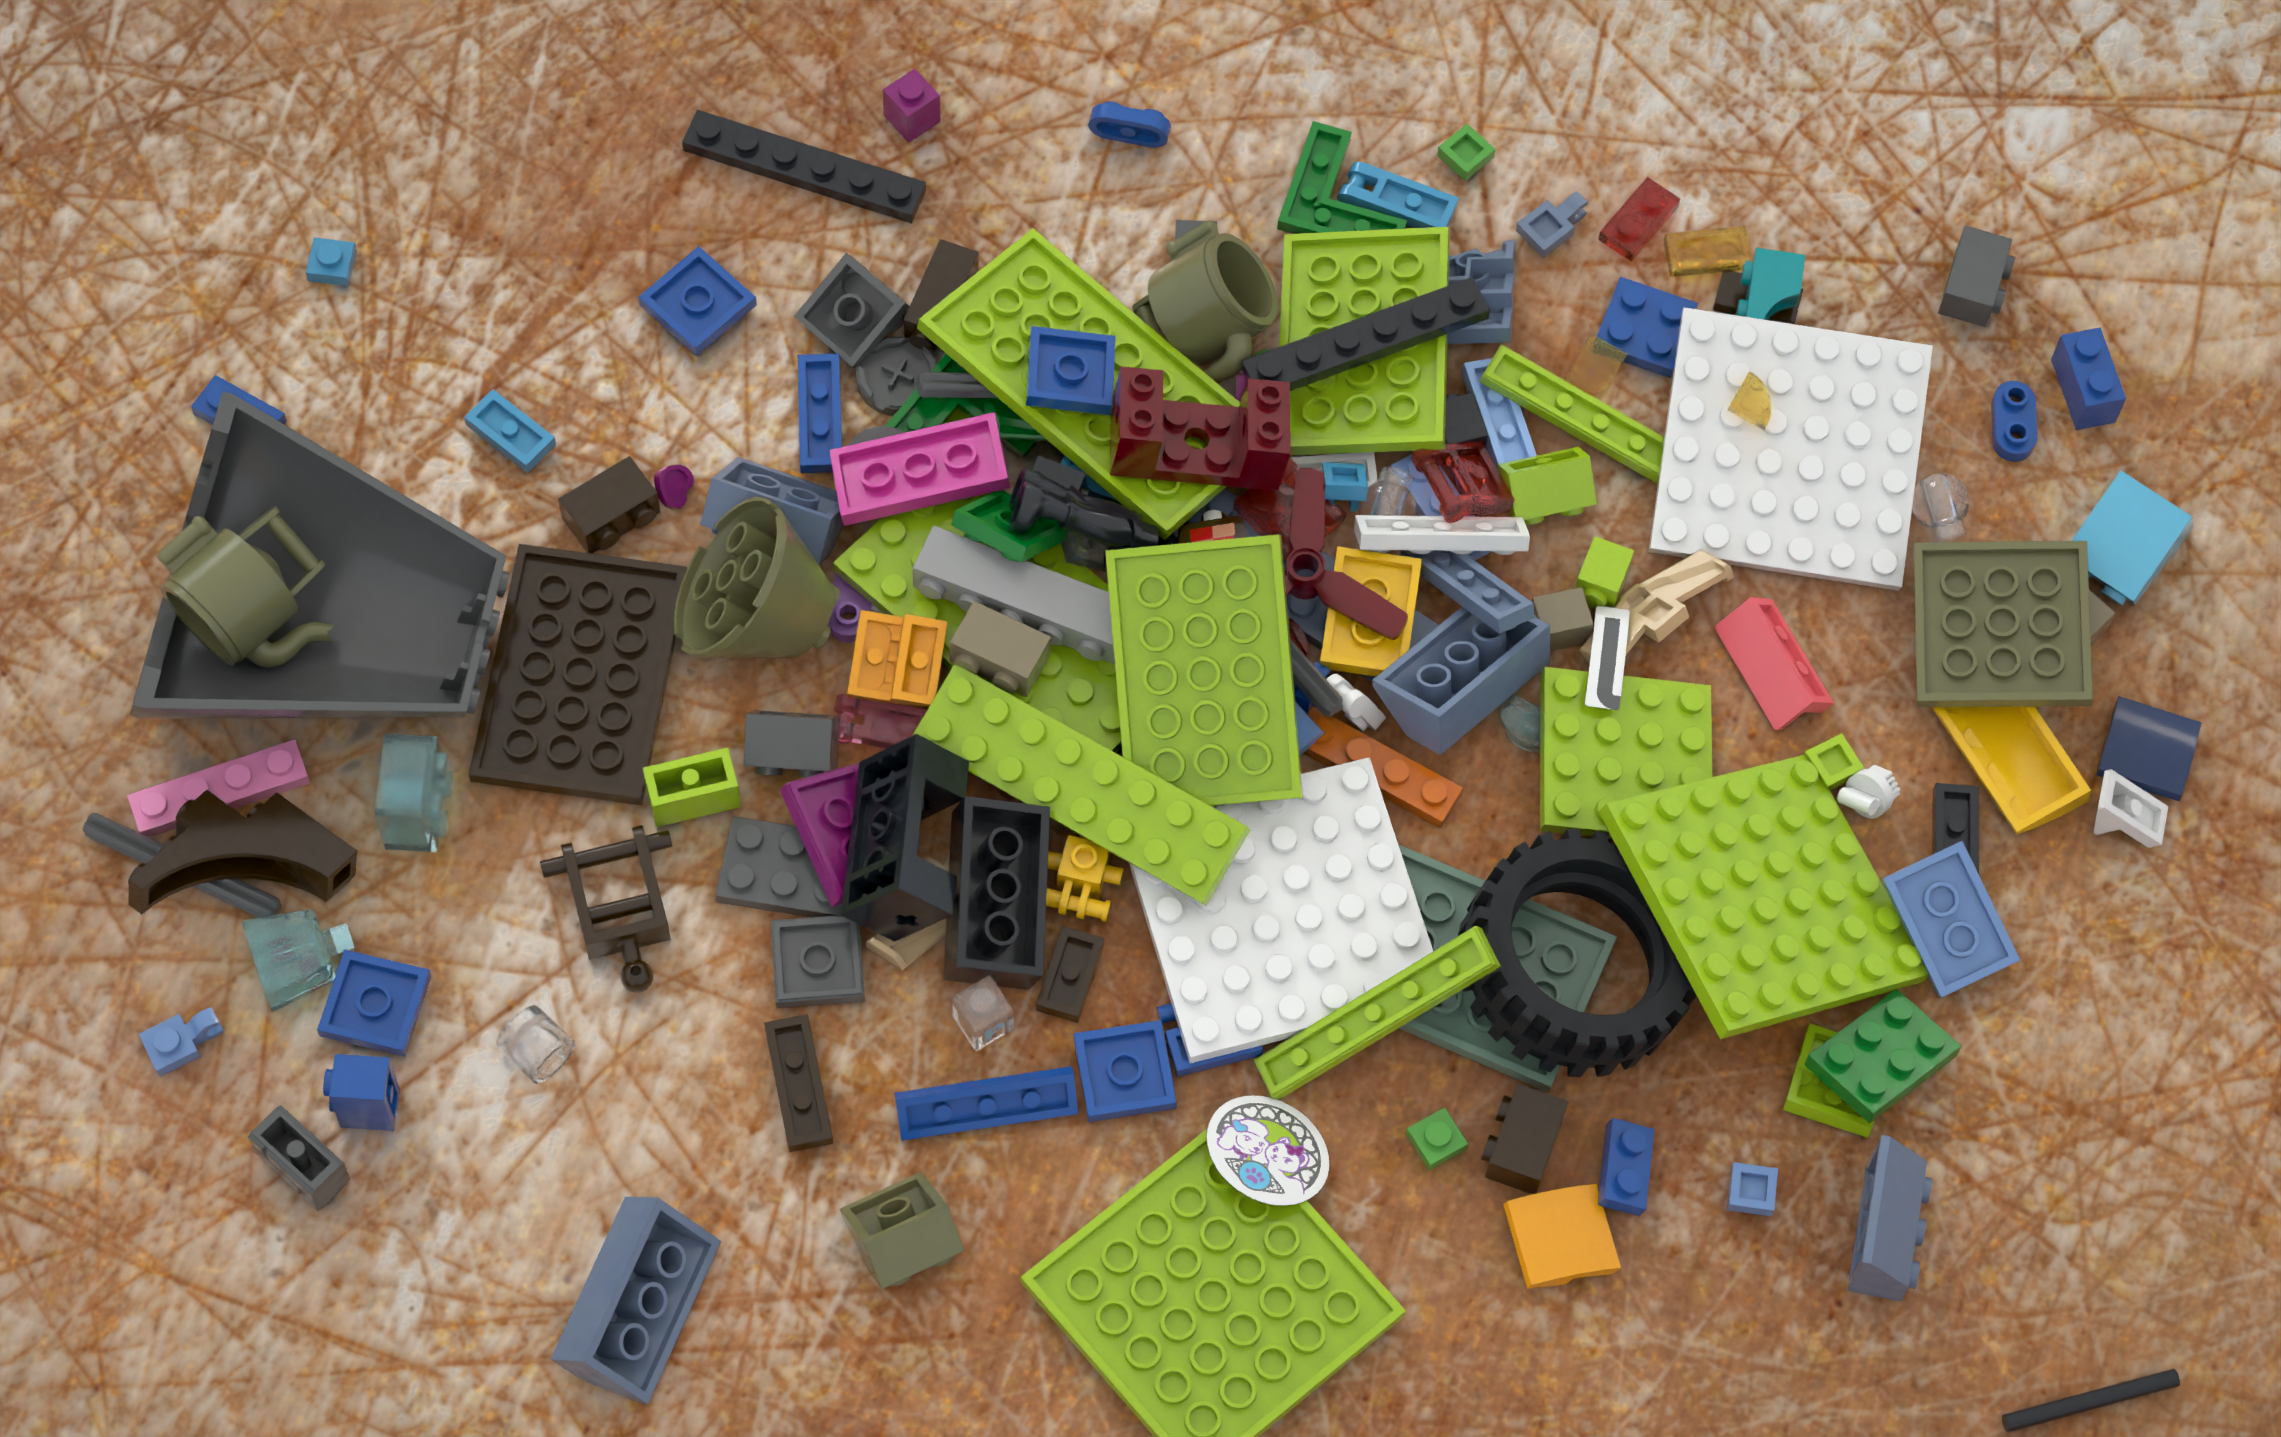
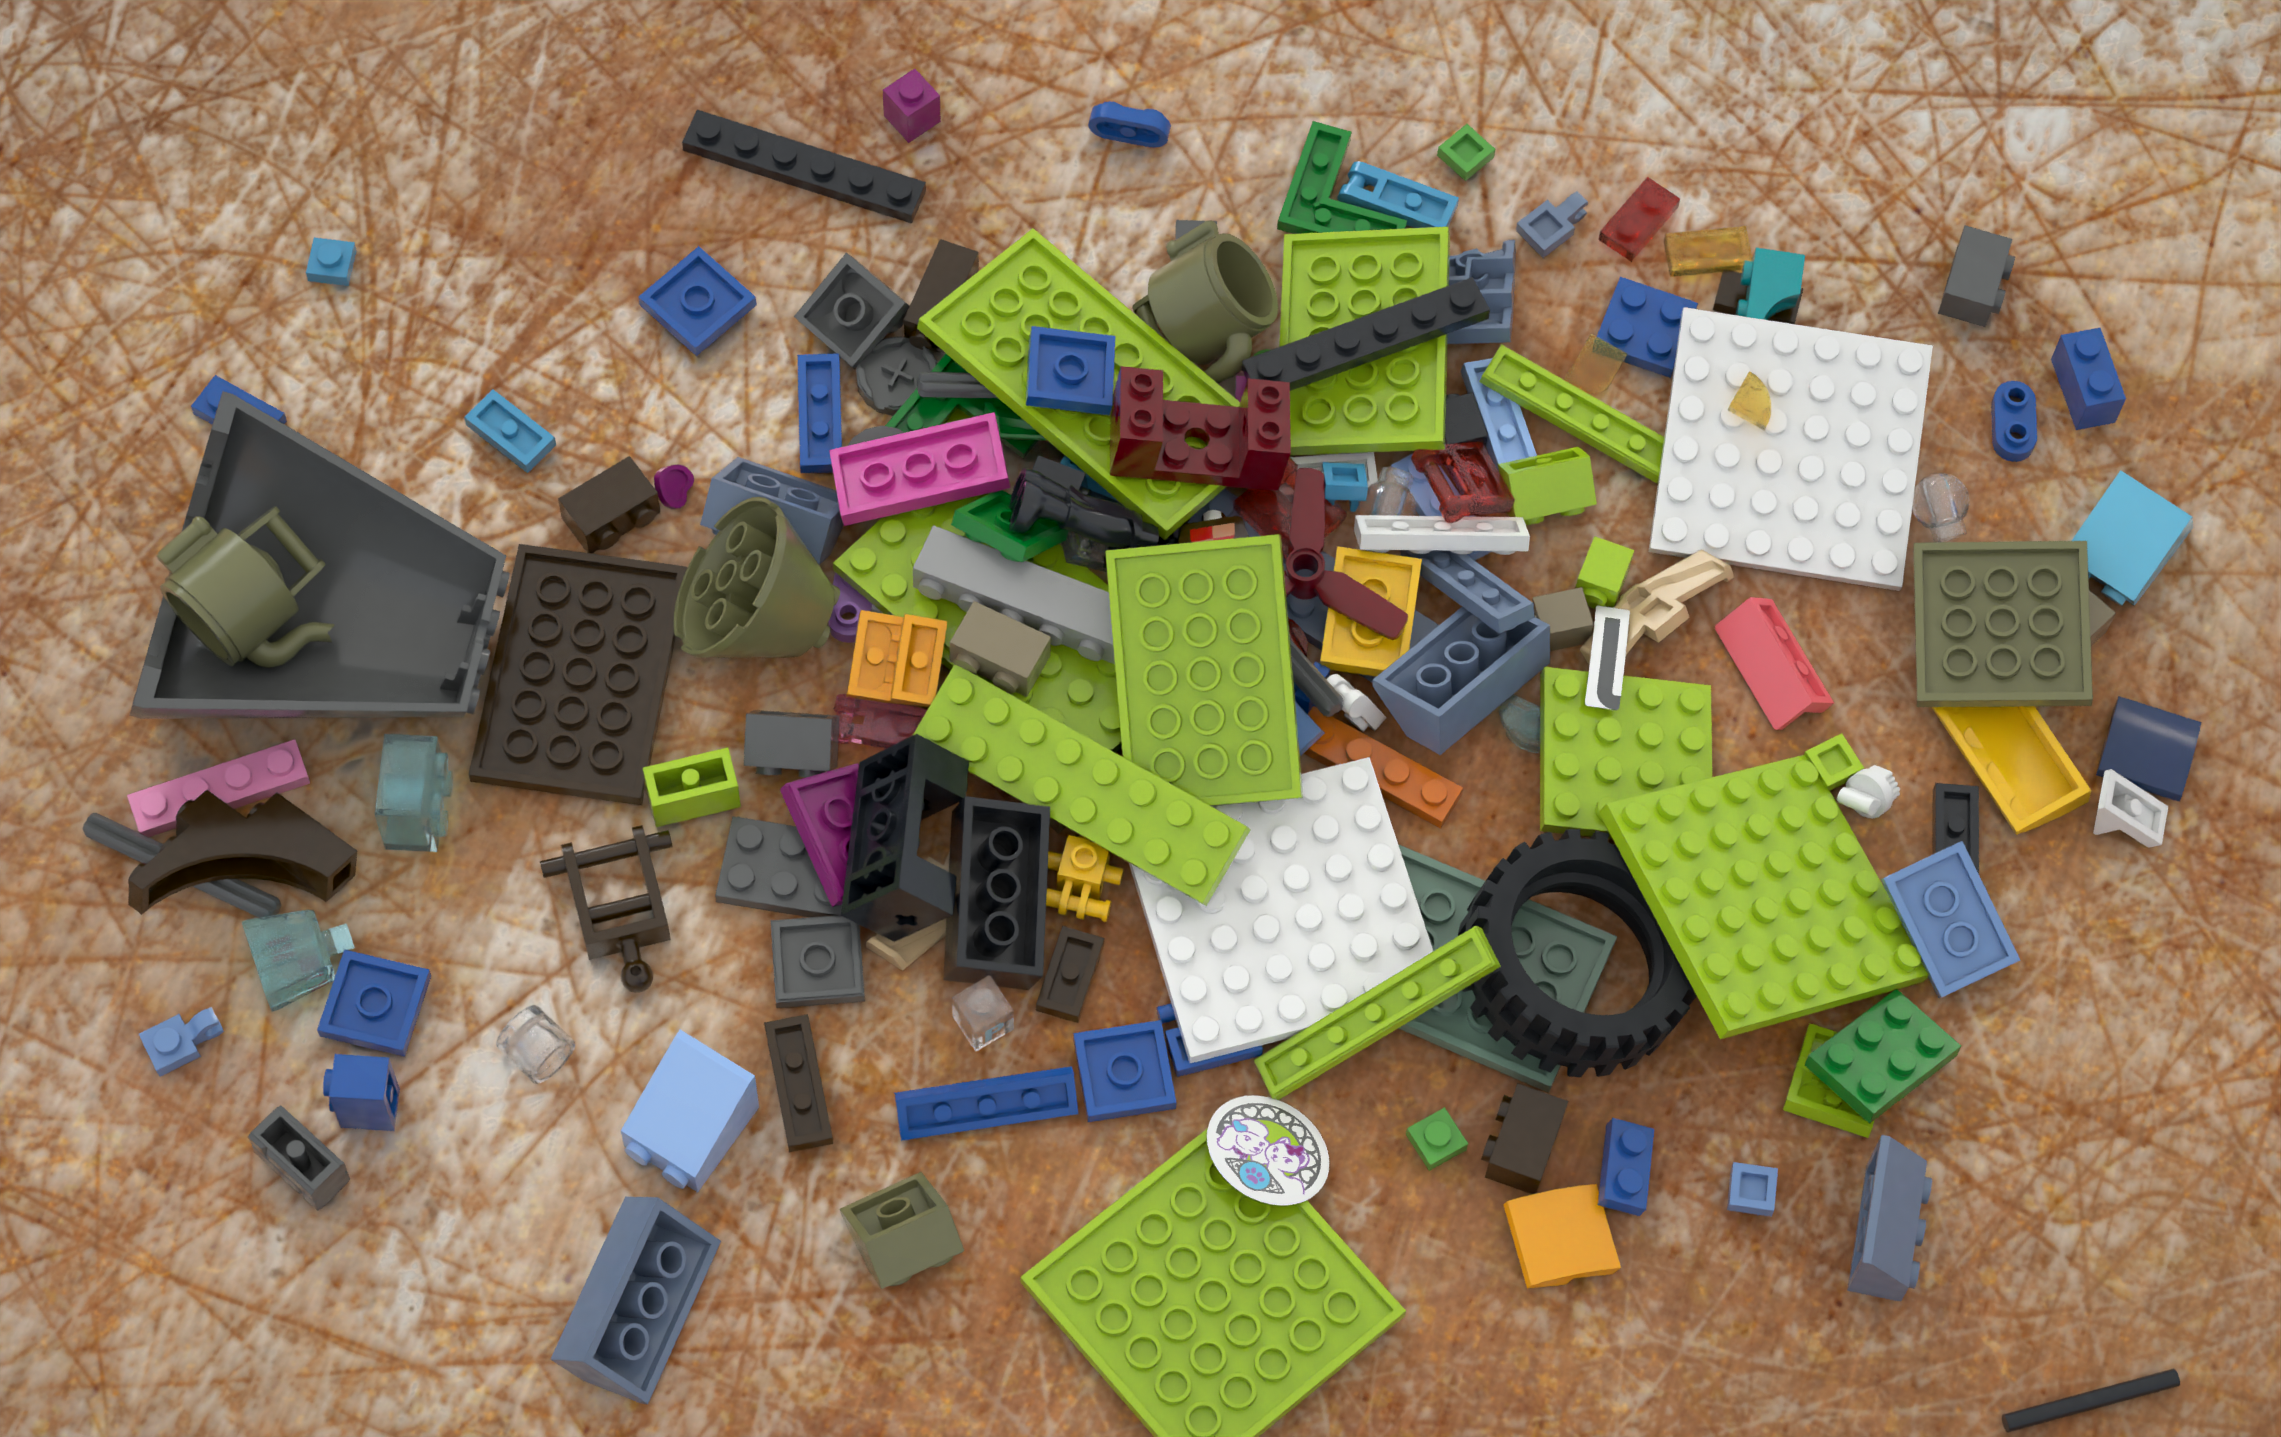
none -> light blue slope [621,1029,759,1192]

